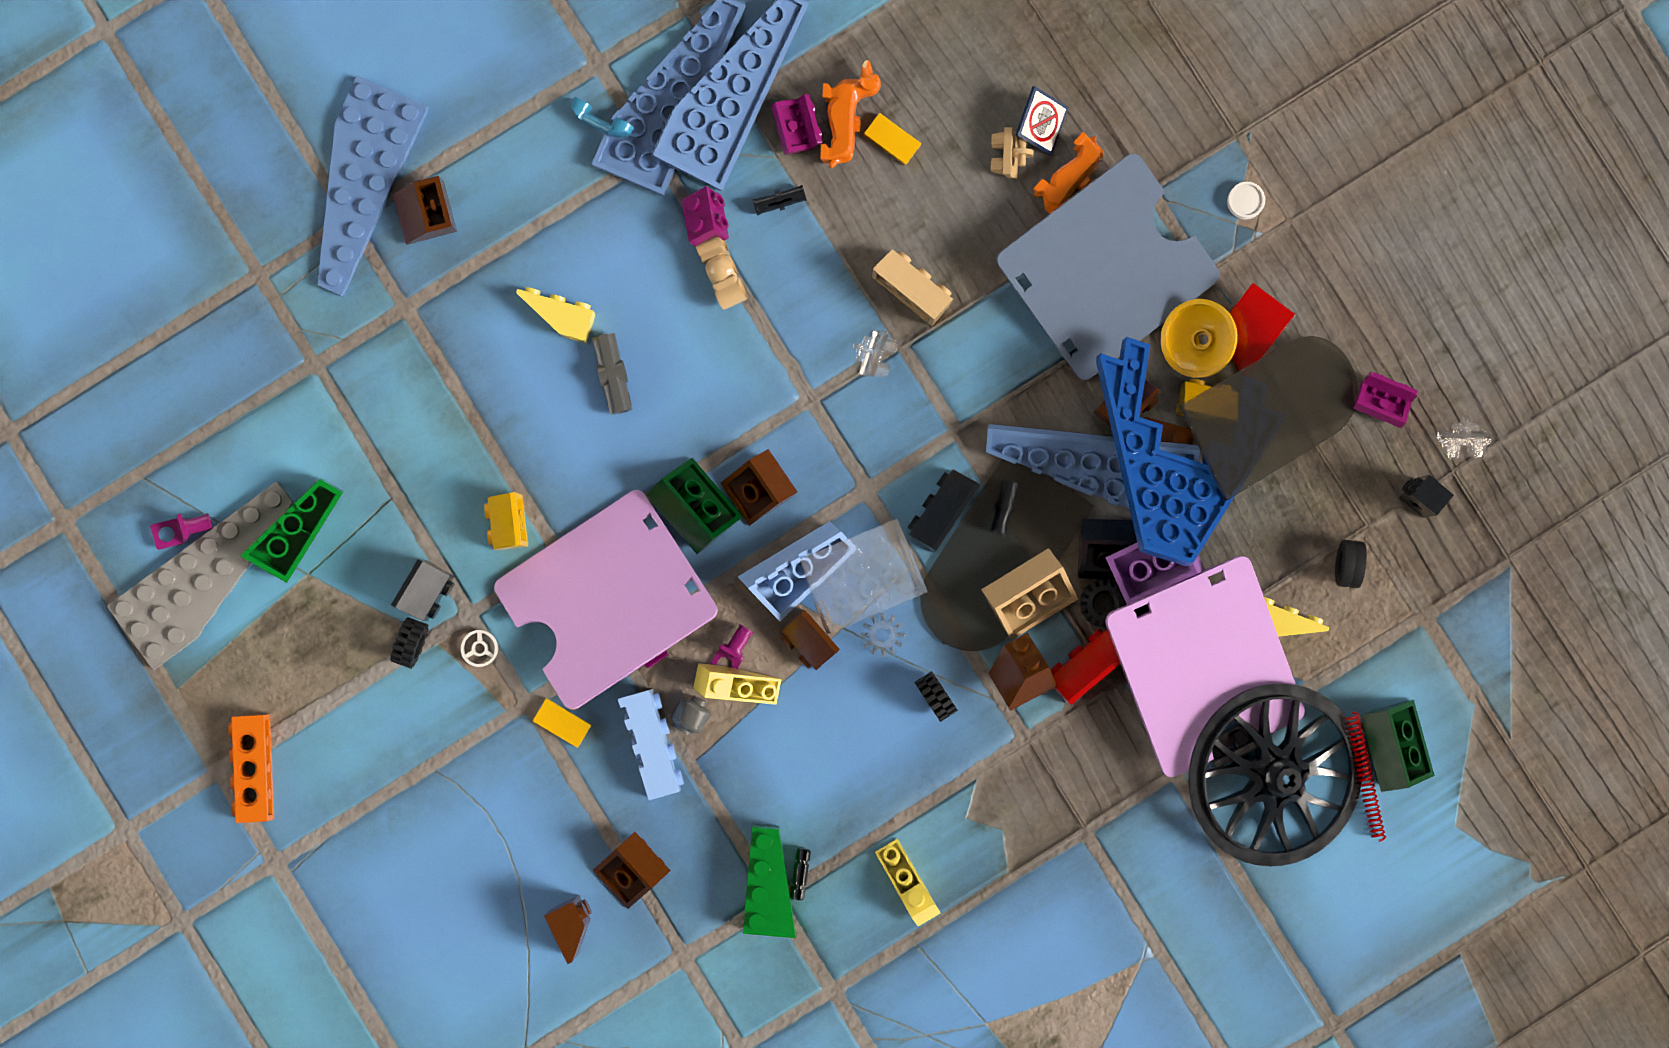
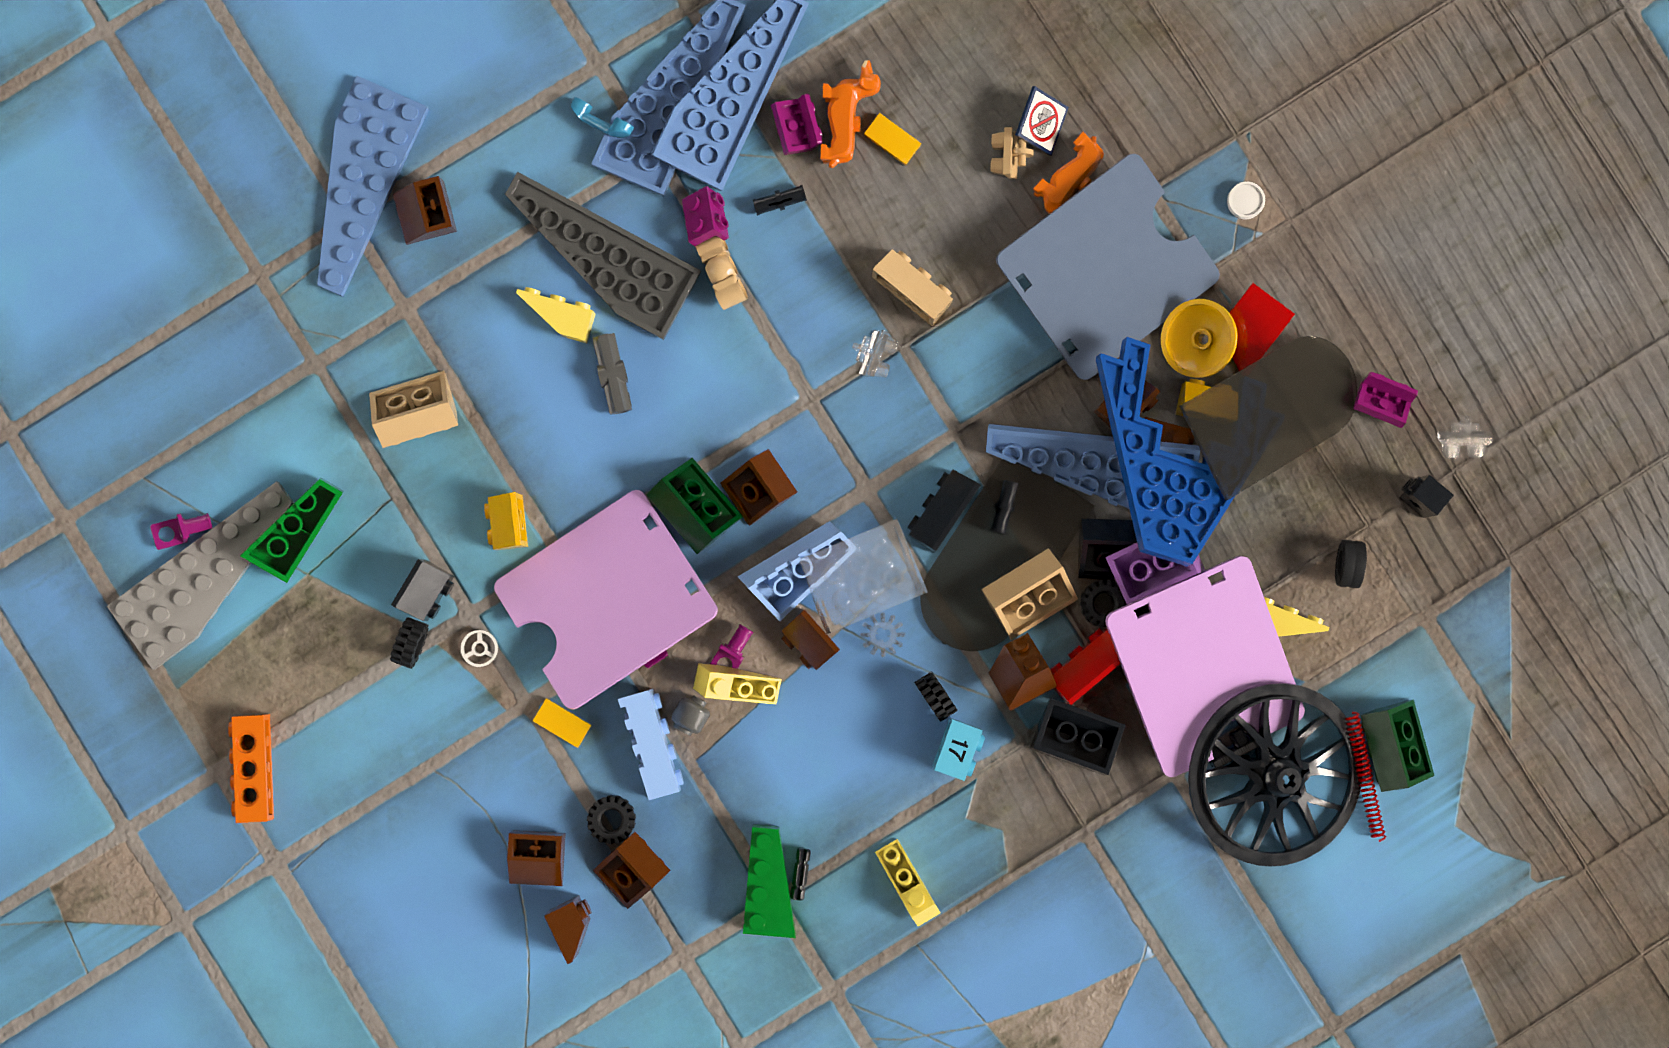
none -> tan slope [369,371,458,448]
none -> dark grey wing [505,172,701,340]
none -> reddish brown slope [507,830,566,886]
none -> black tyre [587,795,636,845]
none -> medium azure brick [932,718,985,781]
none -> black slope [1030,698,1125,776]

